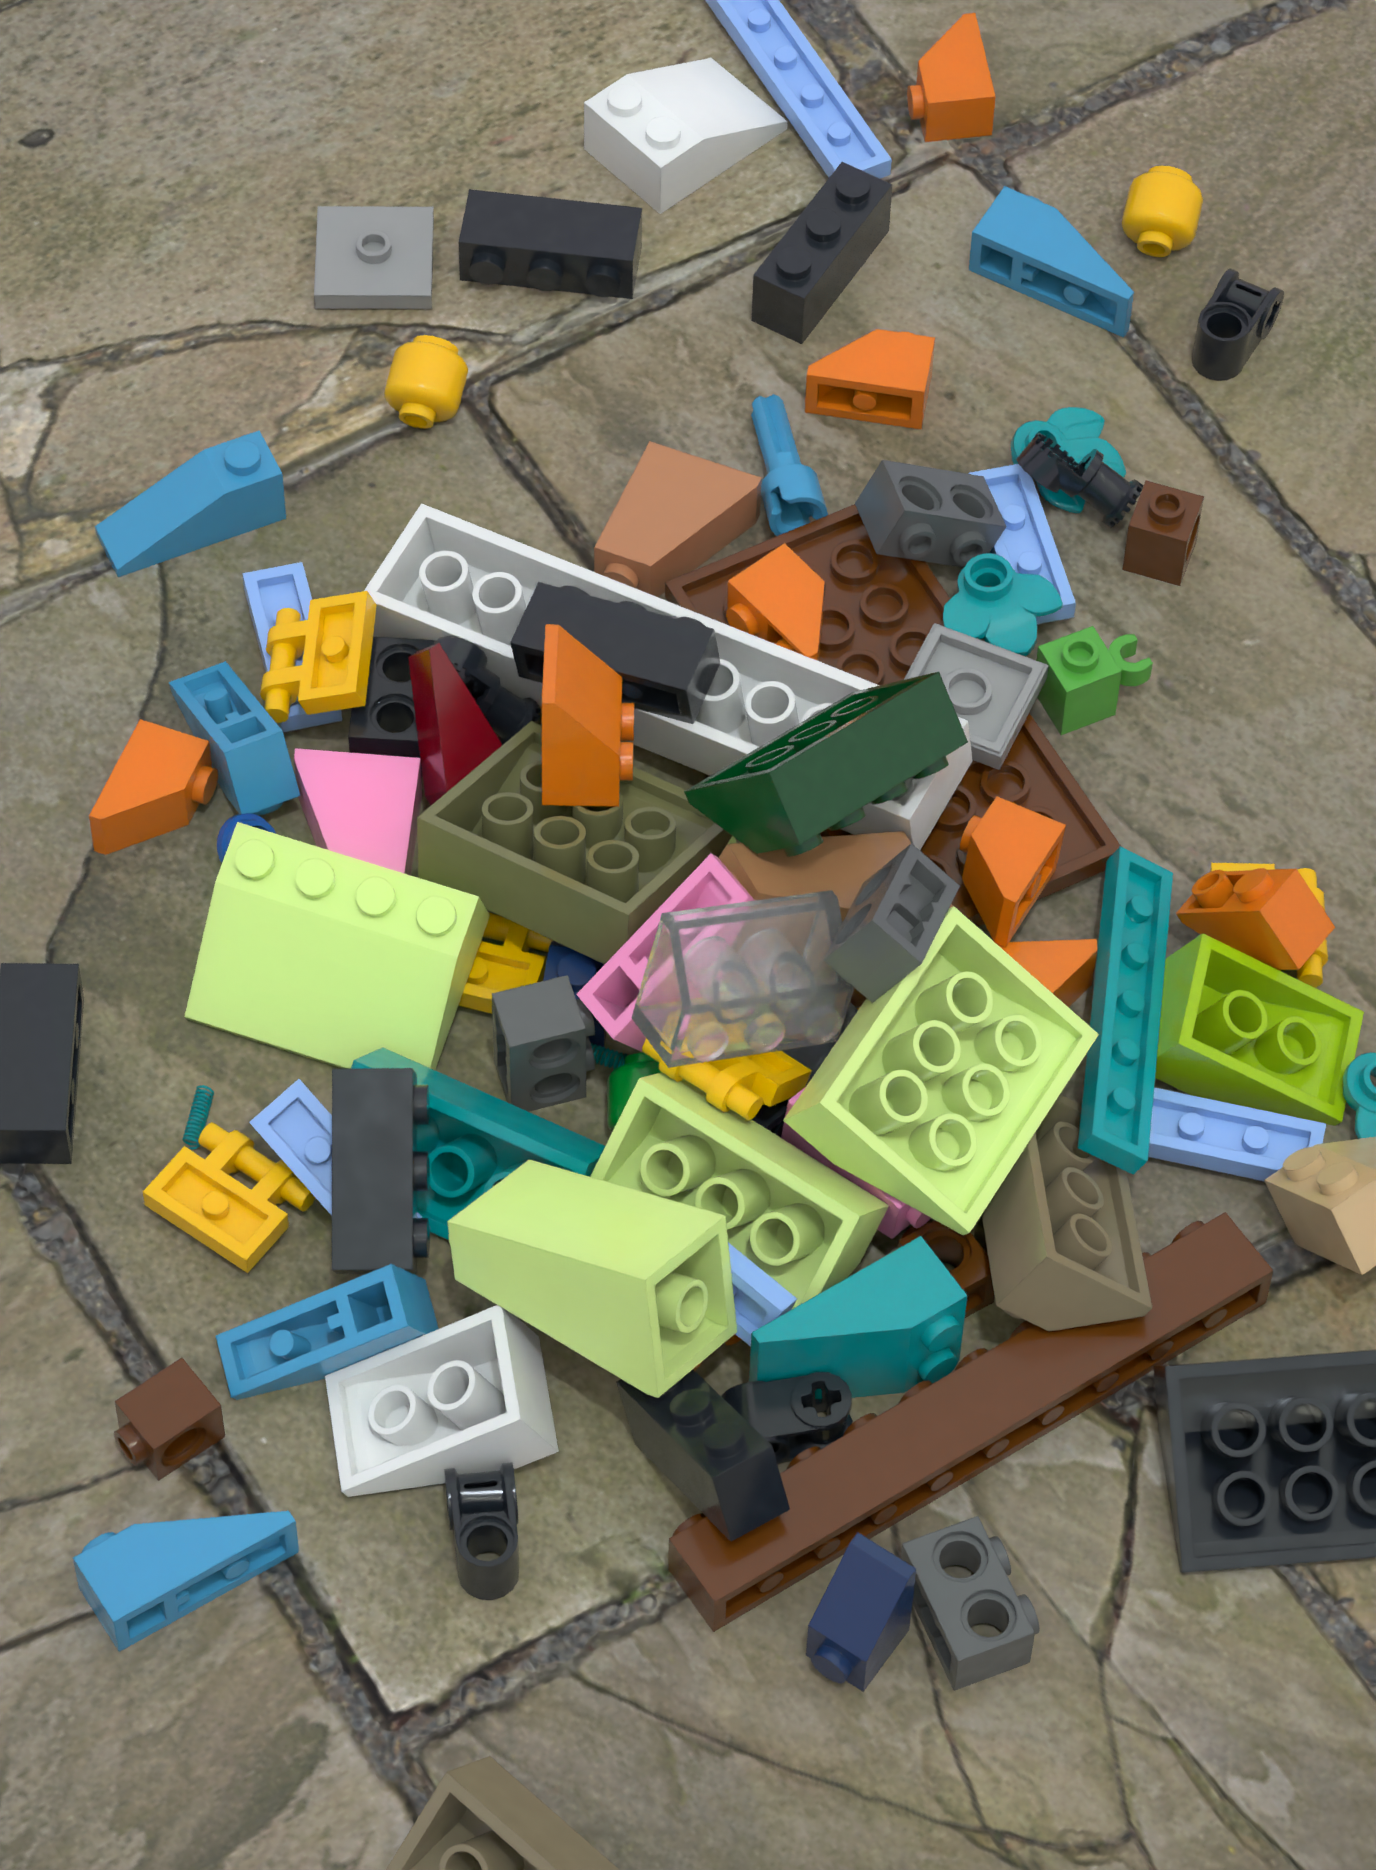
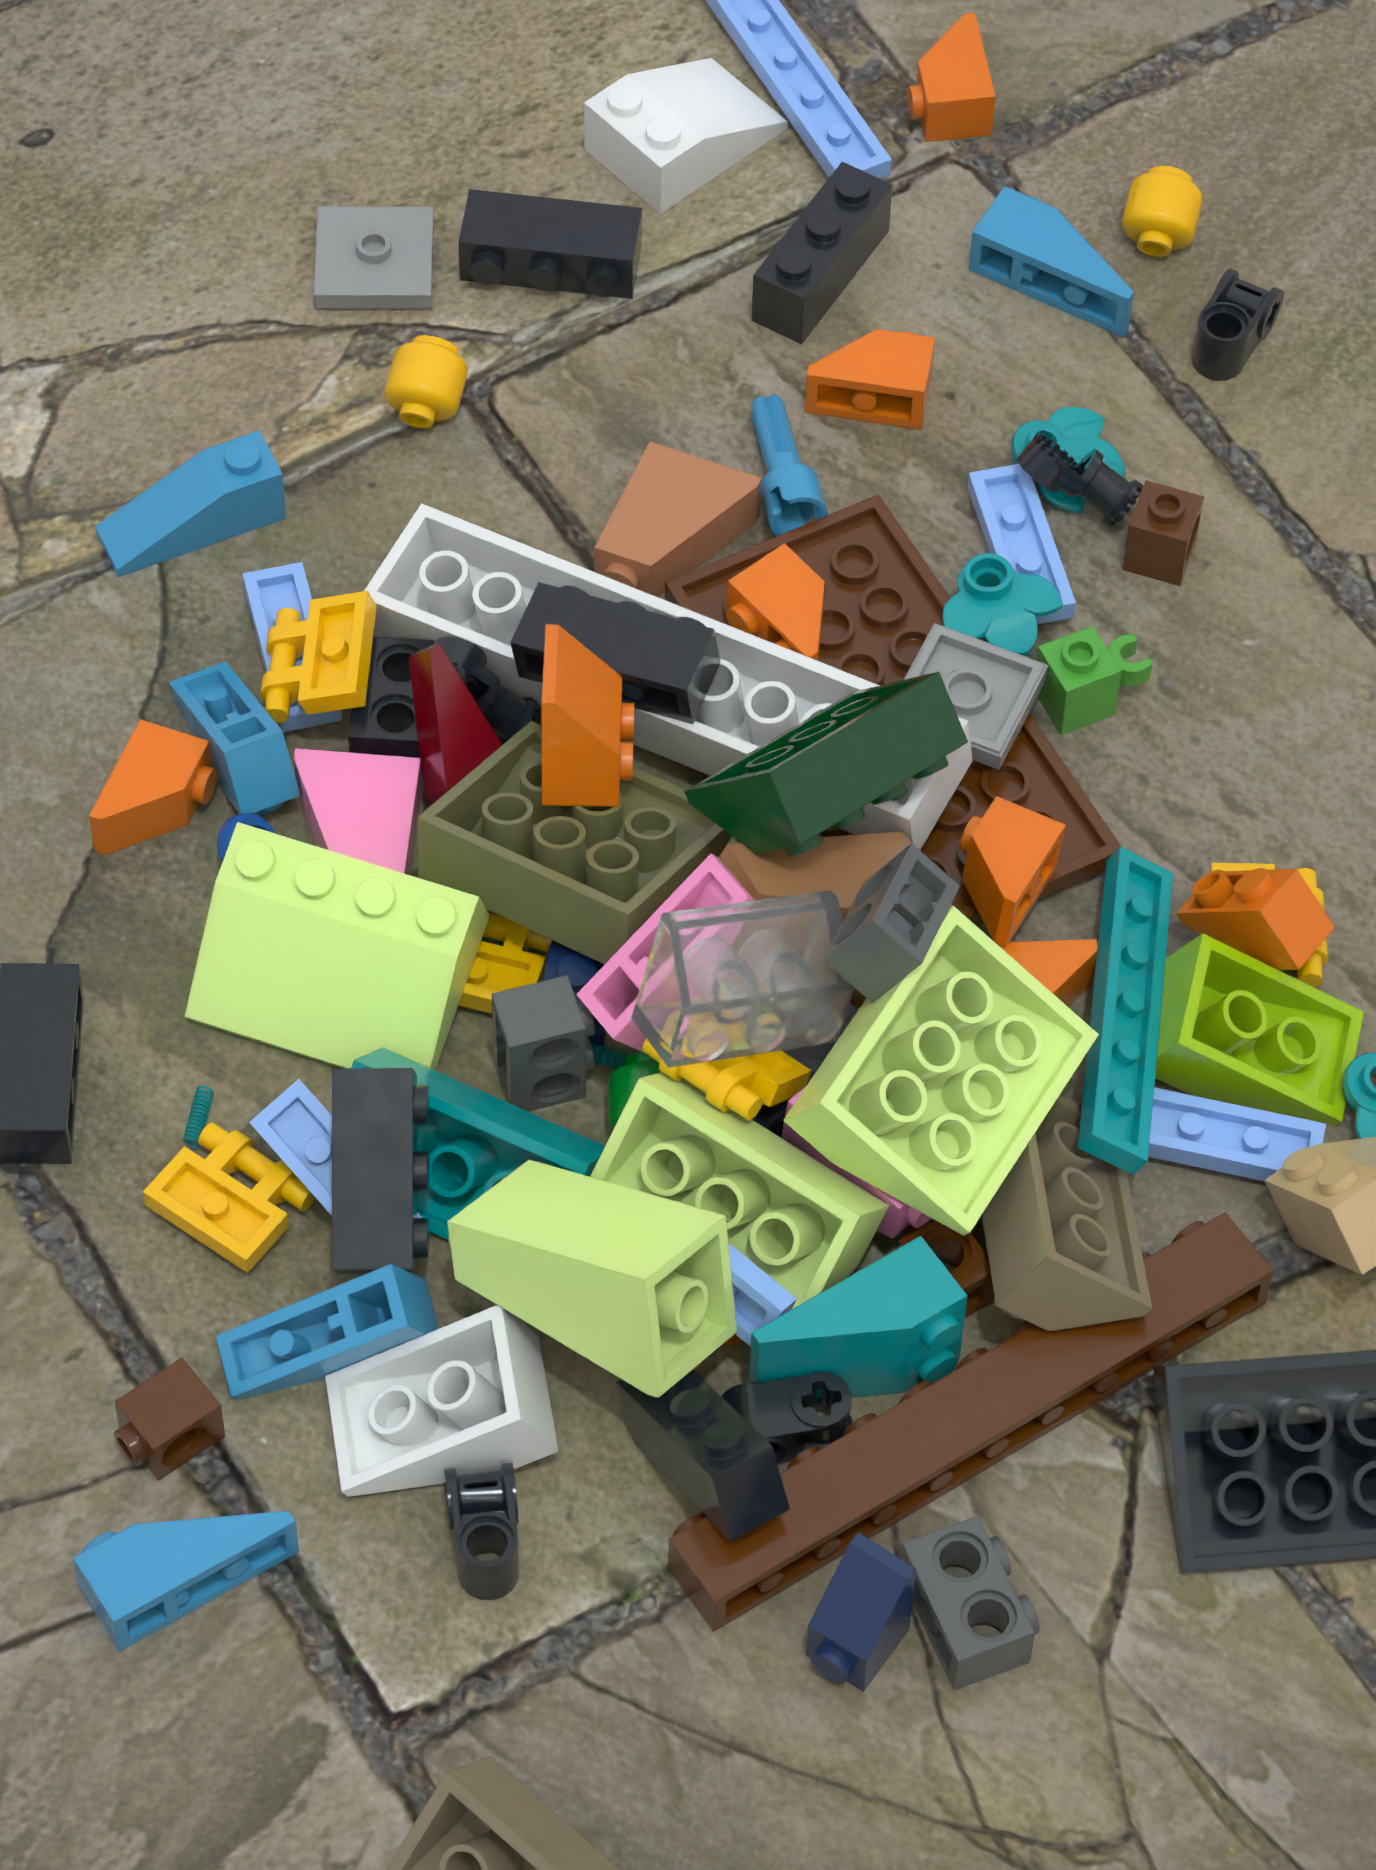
dark grey brick [855,460,1007,567] -> none

